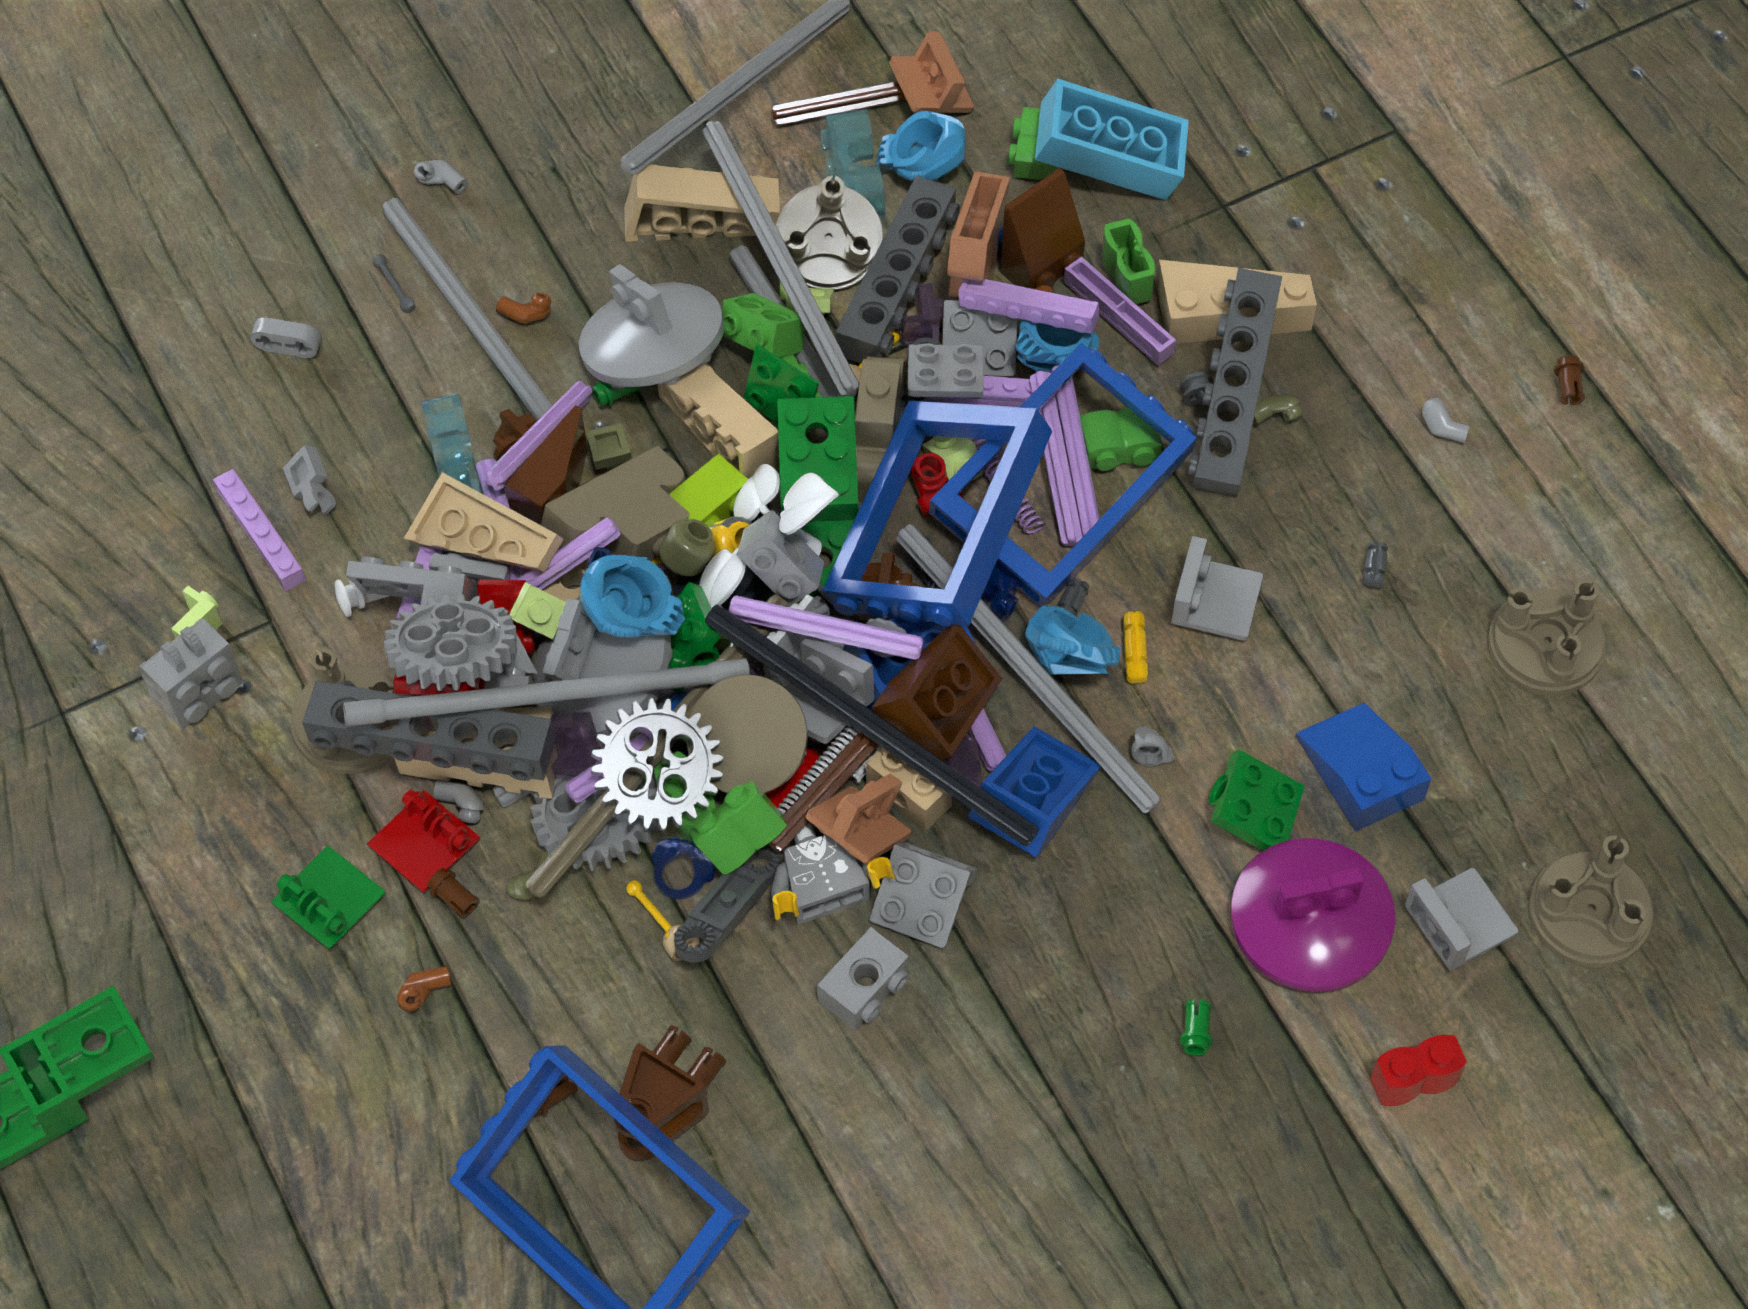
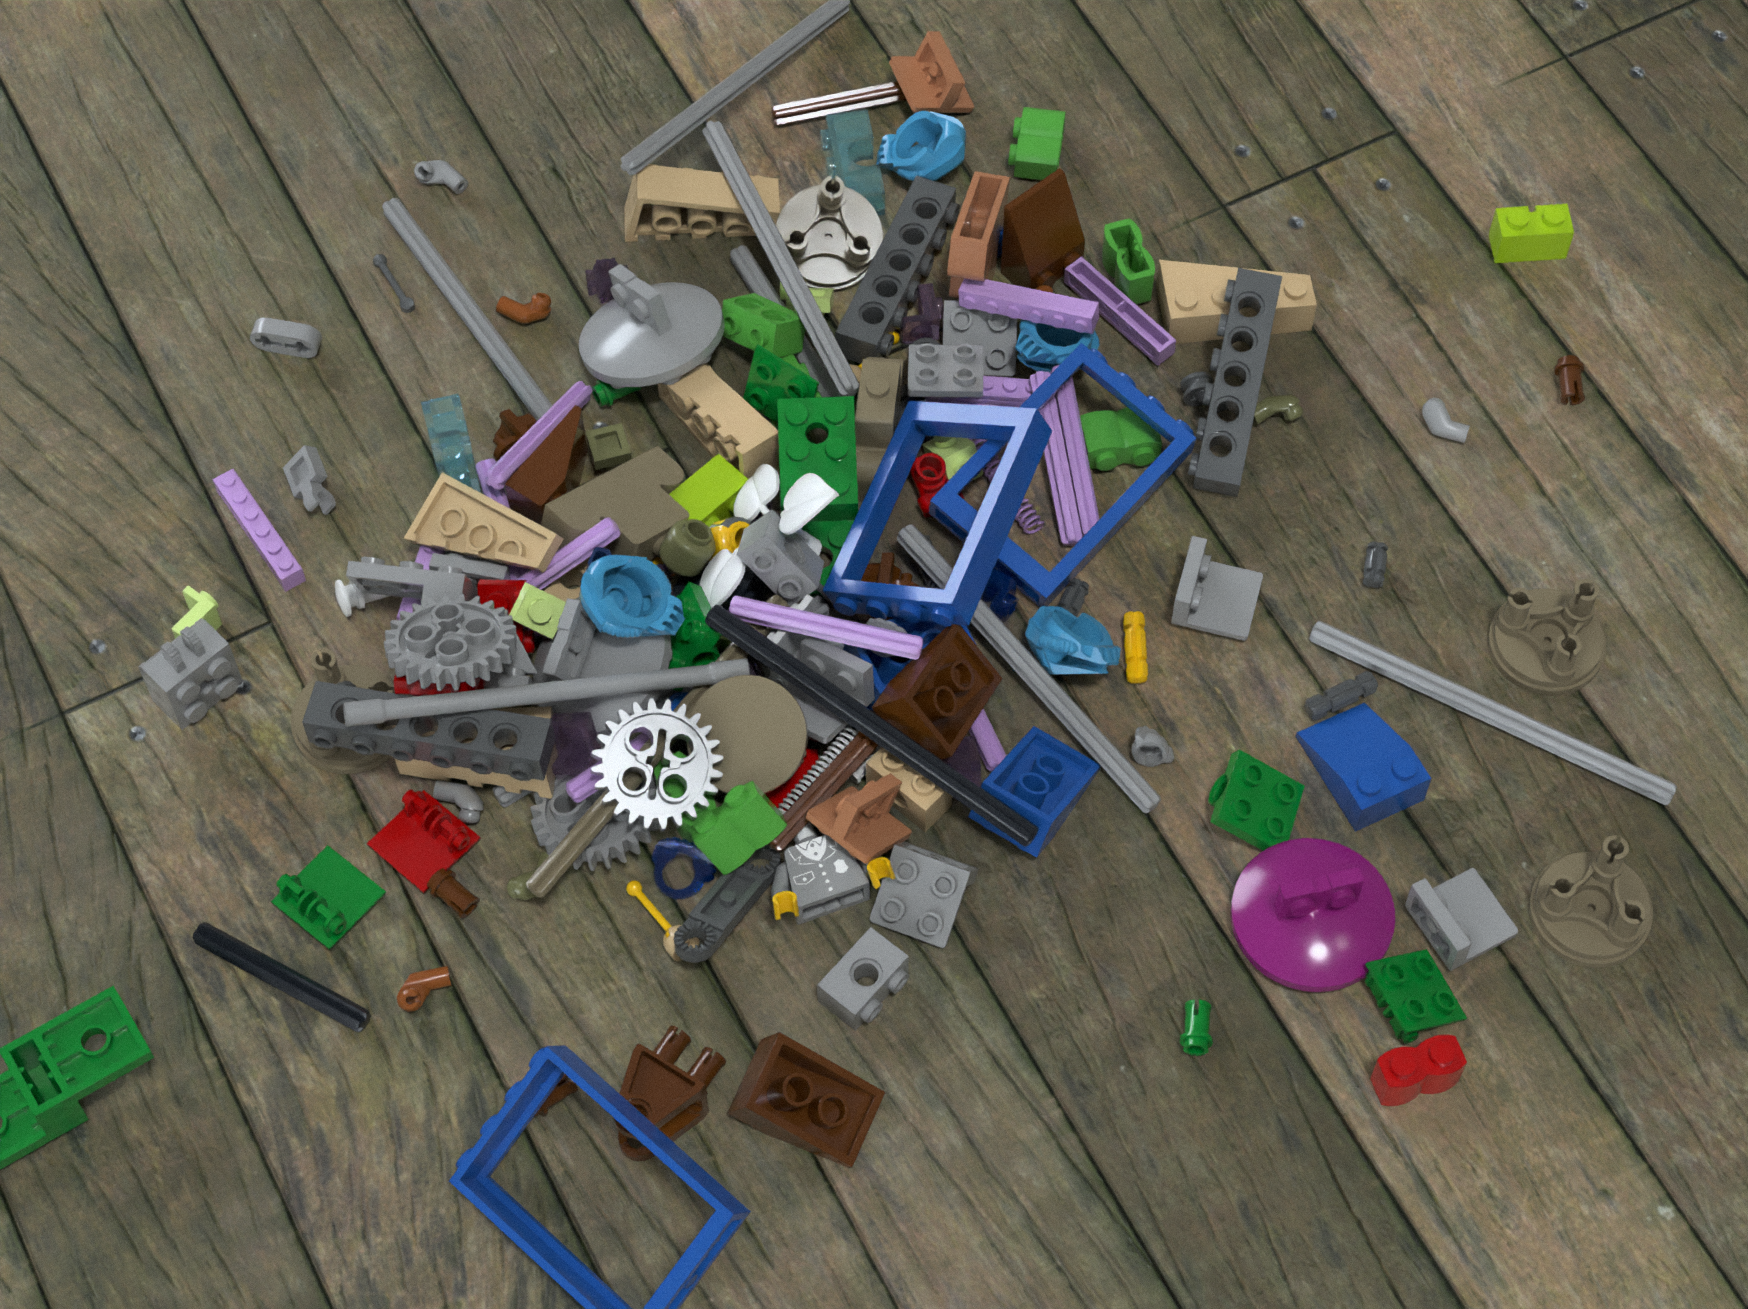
medium azure brick [1035,78,1189,200] -> none
none -> black axle [192,922,371,1032]
none -> clear purple gear [585,258,628,303]
none -> reddish brown slope [727,1032,885,1168]
none -> dark grey axle [1304,671,1378,720]
none -> light grey axle [1309,621,1677,805]
none -> green hinge [1365,949,1467,1044]
none -> lime piece [1489,203,1574,263]

